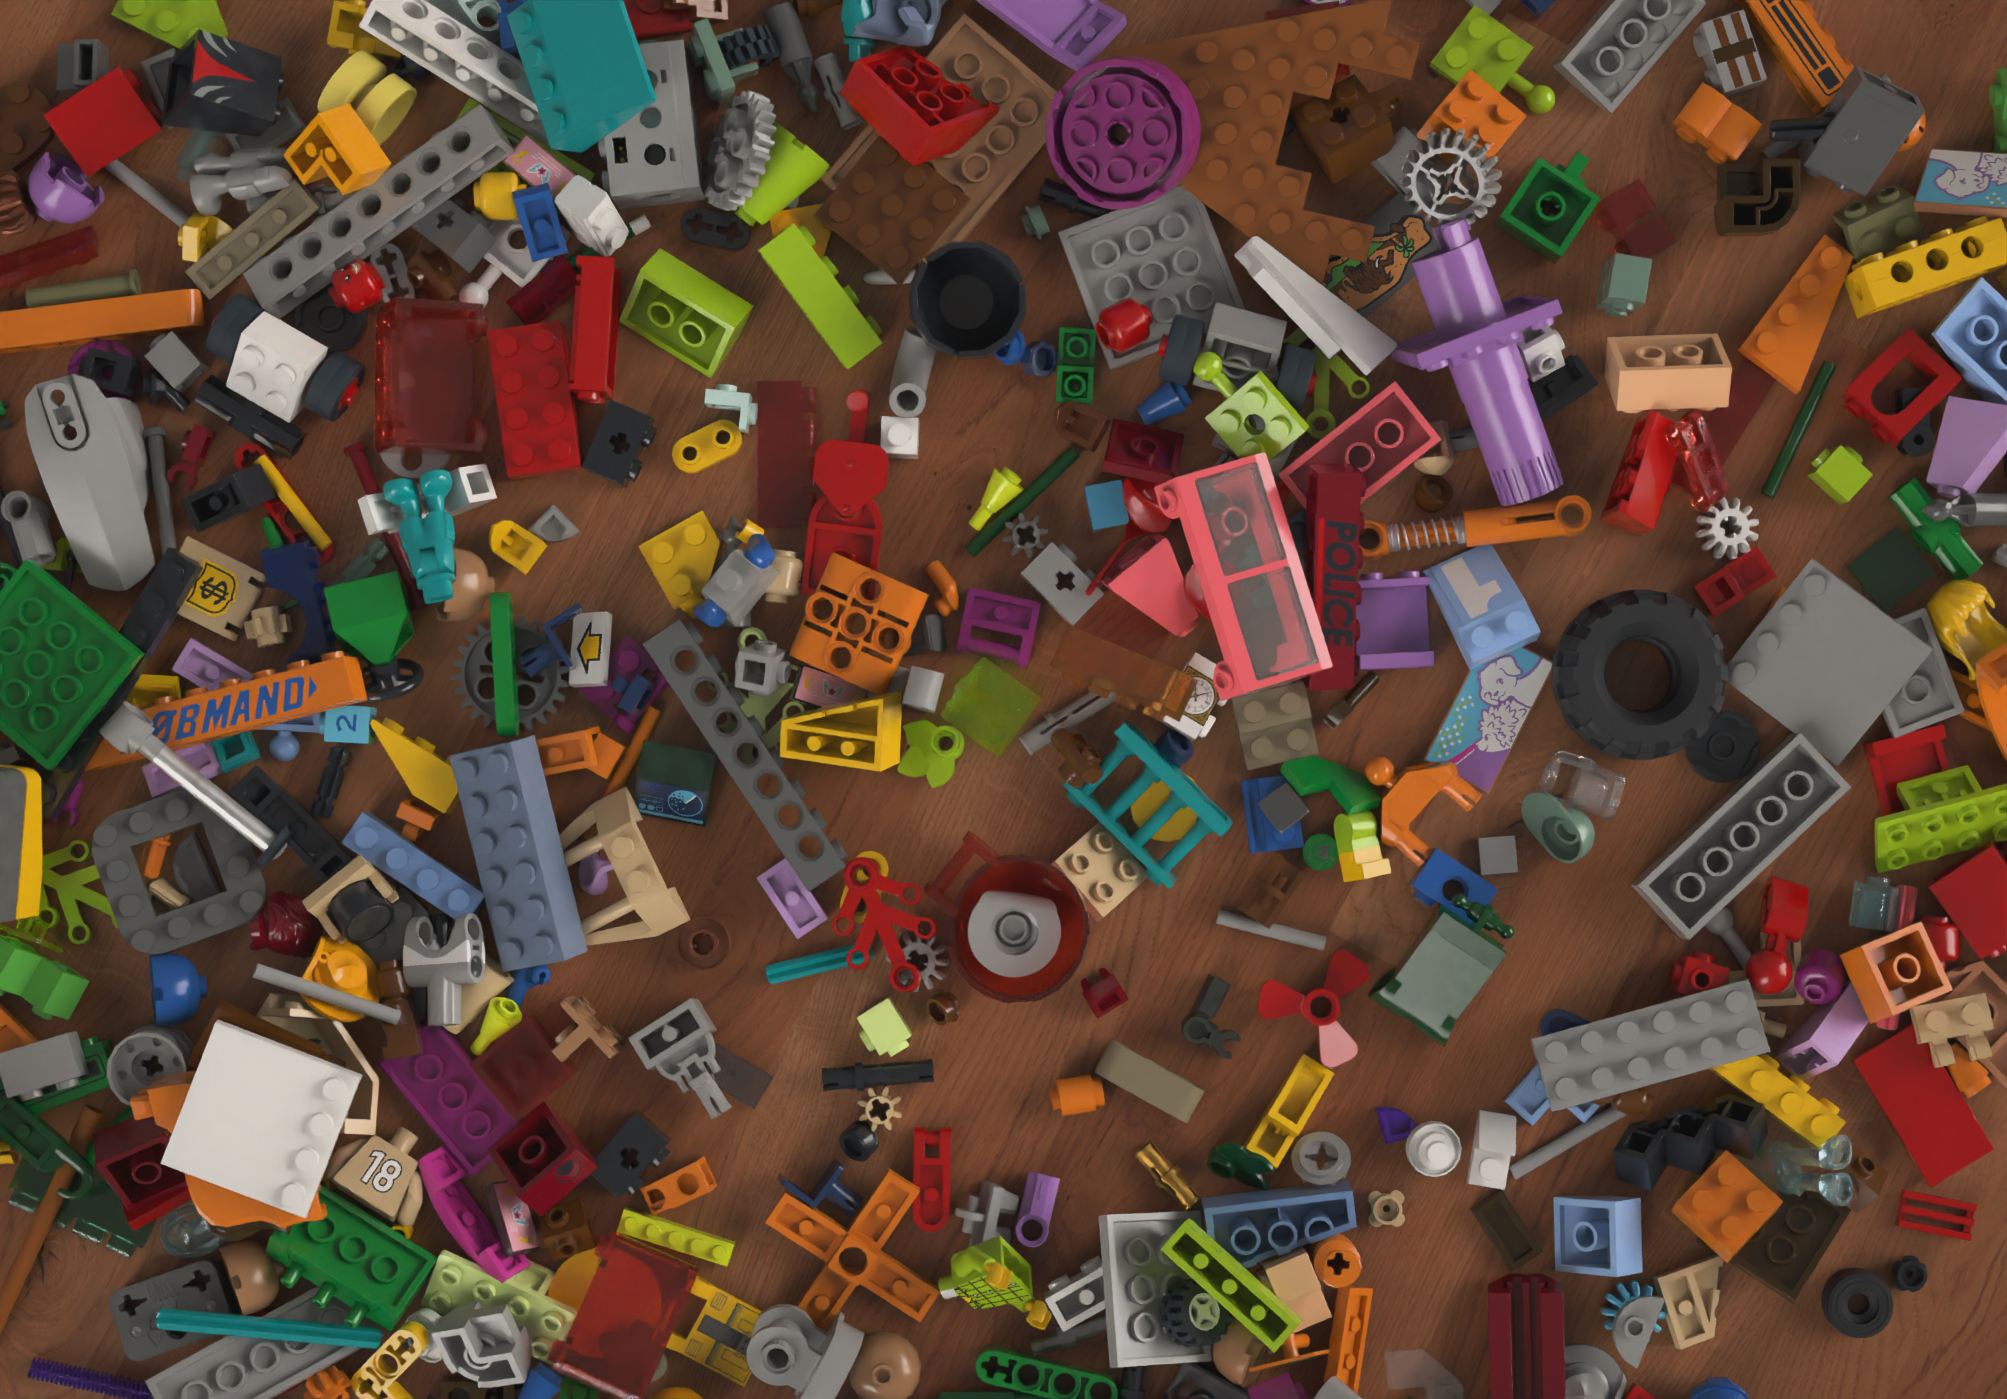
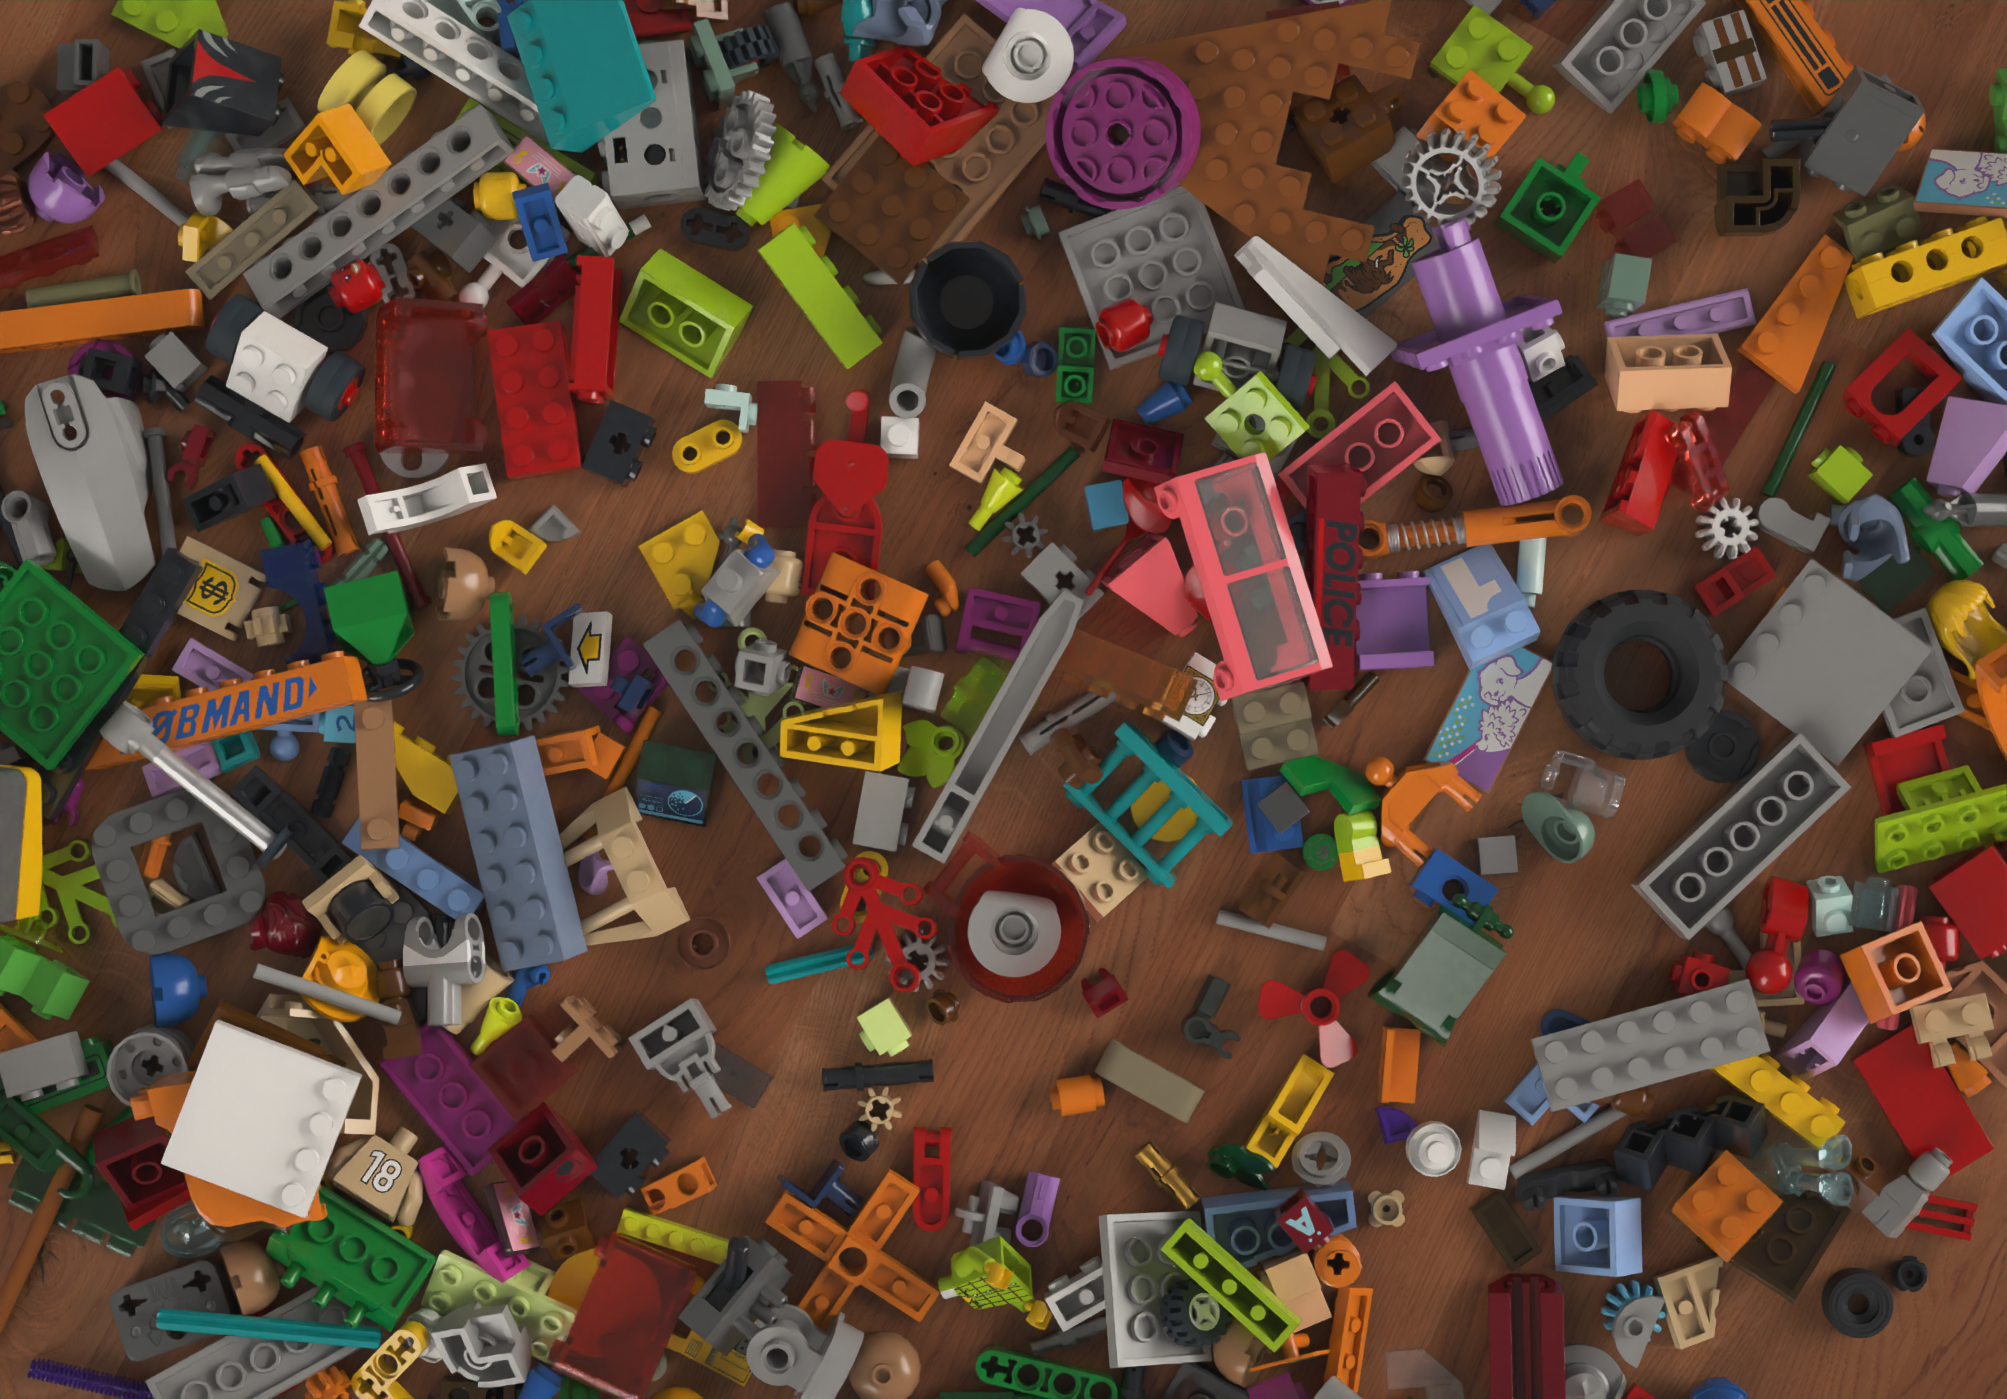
teal piece [383,470,456,604] -> none
none -> orange pin [299,445,360,557]
none -> medium nougat plate [354,700,400,851]
none -> dark grey piece [678,1235,793,1357]
none -> light grey brick [852,771,915,852]
none -> light grey piece [912,590,1084,864]
none -> light nougat plate [949,401,1026,485]
none -> white hat [982,8,1074,103]
none -> dark red brick [1273,1188,1334,1254]
none -> orange panel [1377,1026,1421,1104]
none -> black piece [1515,1159,1620,1211]
none -> light aqua cylinder [1516,538,1547,608]
none -> lavender tile [1603,288,1756,337]
none -> green plate [1637,69,1679,125]
none -> light grey leg [1752,497,1831,554]
none -> light aqua bracket [1806,876,1853,937]
none -> sand blue piece [1828,493,1910,582]
none -> light grey piece [1862,1147,1953,1238]

